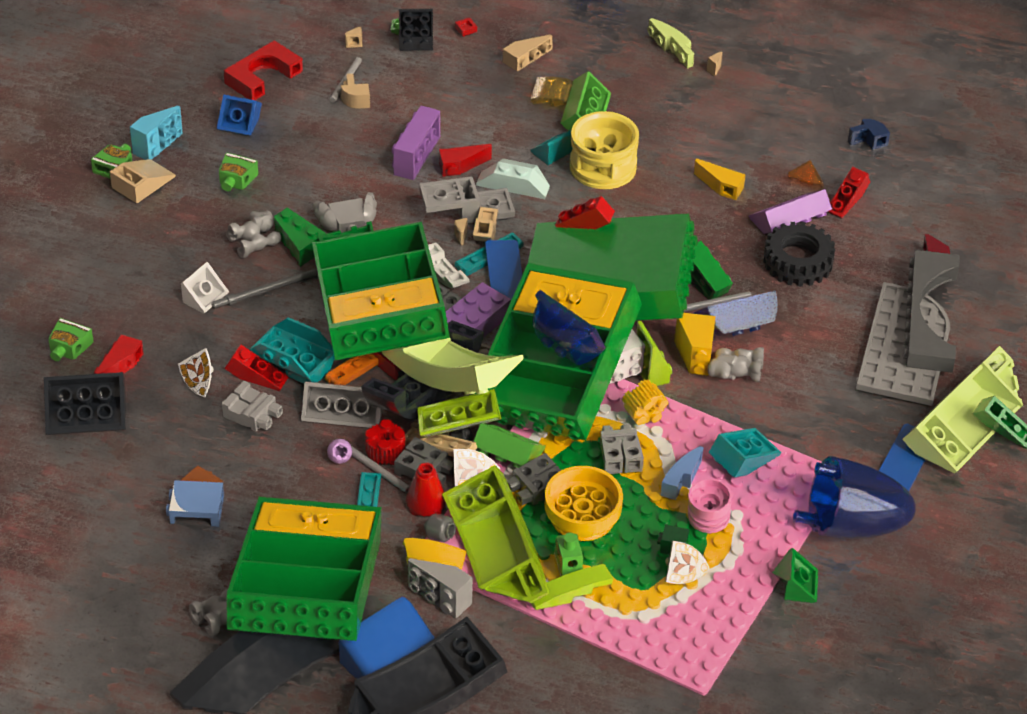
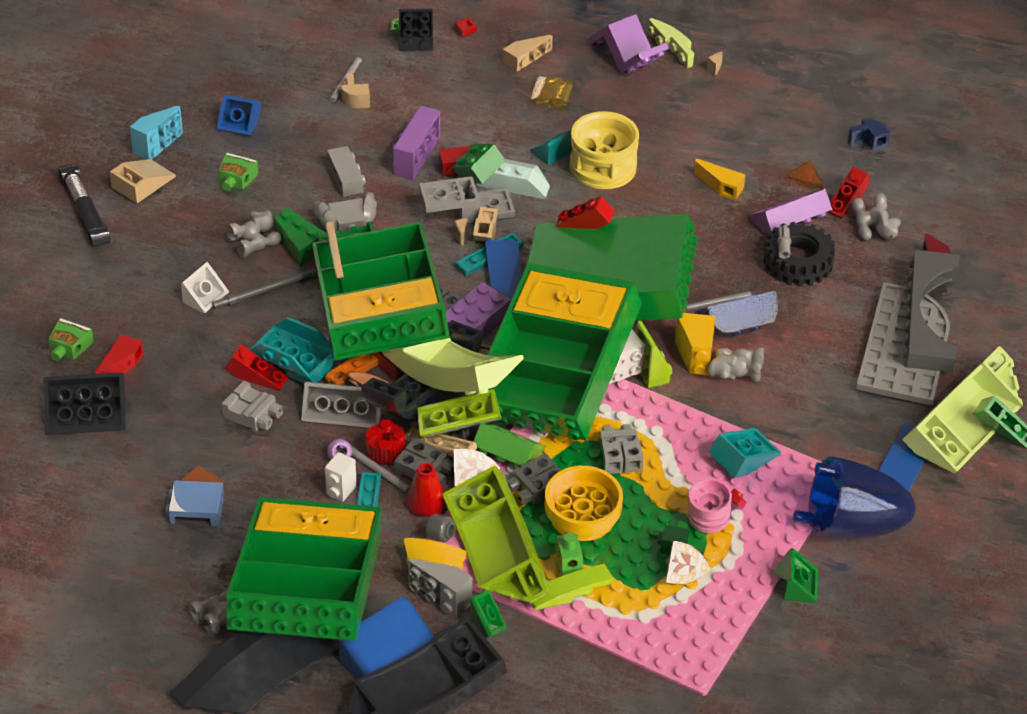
bright green torso [91,144,132,179] -> none
shield [178,348,213,397] -> none
red arch [224,40,303,100] -> none
tan slope [345,27,362,48] -> none
white slope [428,242,470,288] -> none
clear blue windscreen [533,290,606,365] -> none
bright green slope [561,71,611,131] -> none
yellow brick [622,379,669,425] -> none
medium blue slope [661,446,704,500] -> none
green wedge [690,241,733,300] -> none
none -> black piece [58,163,111,247]
none -> white brick [325,452,356,502]
none -> tan tile [326,221,344,278]
none -> light grey brick [327,146,366,197]
none -> nougat slope [347,371,388,386]
none -> green brick [452,144,506,184]
none -> green slope [470,590,507,638]
none -> medium lavender bracket [588,14,669,73]
none -> red plate [730,488,747,509]
none -> light grey axle [777,225,792,259]
none -> light grey animal [851,194,901,241]

